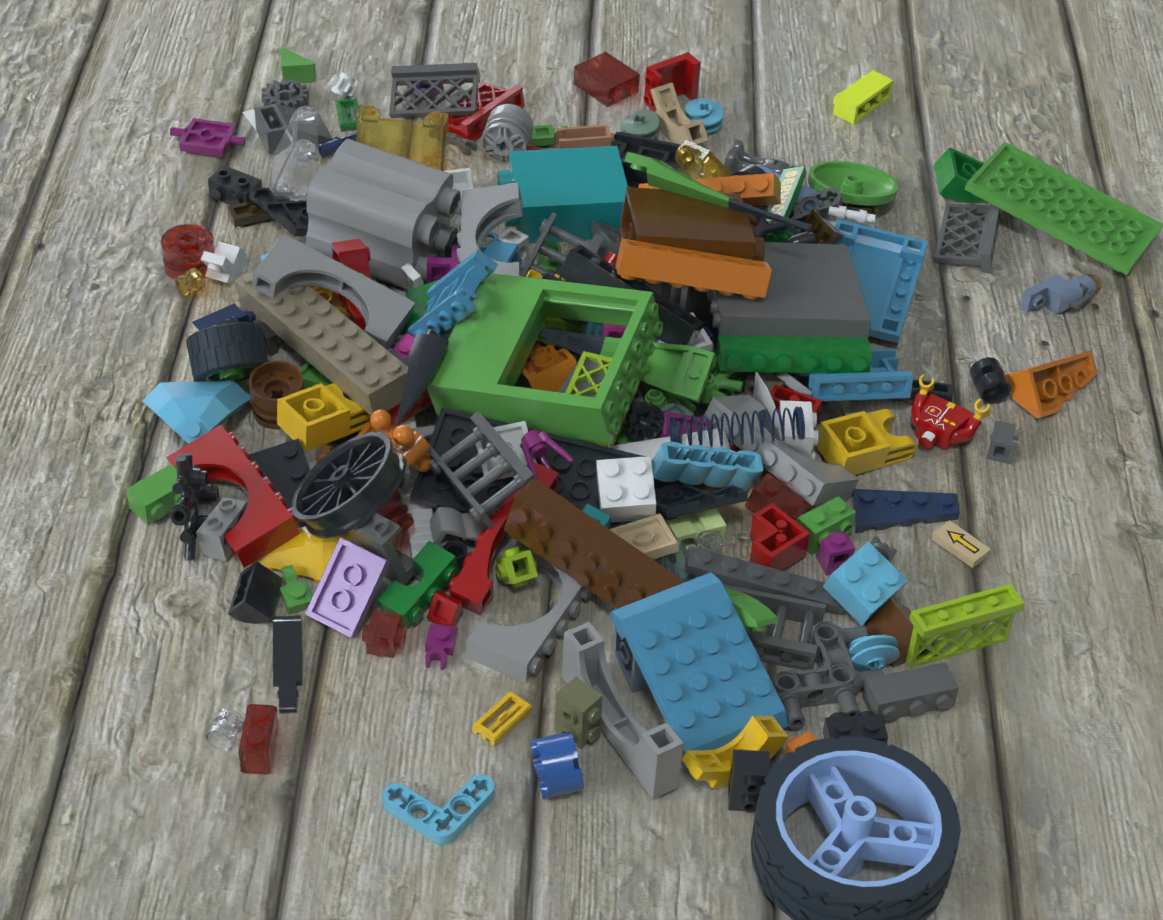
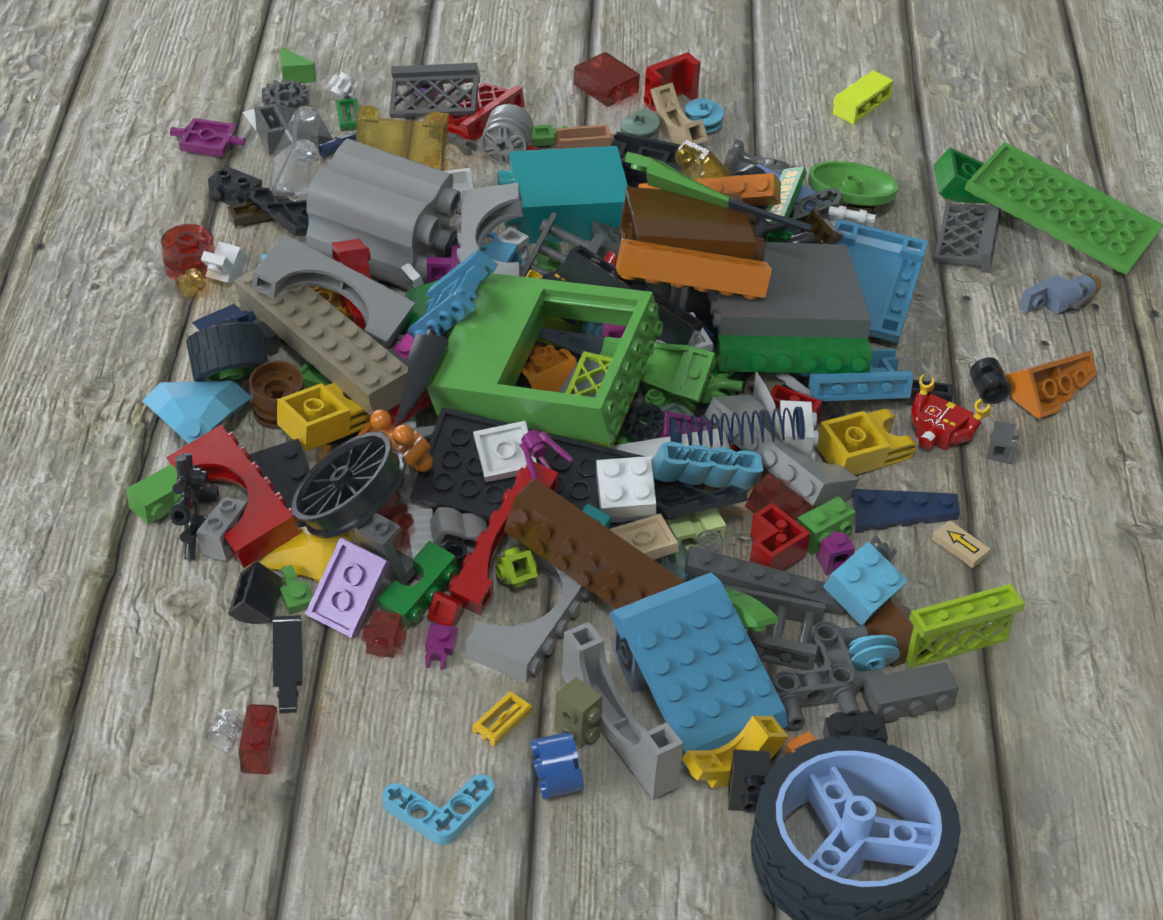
dark grey fence [428,411,536,529] -> none

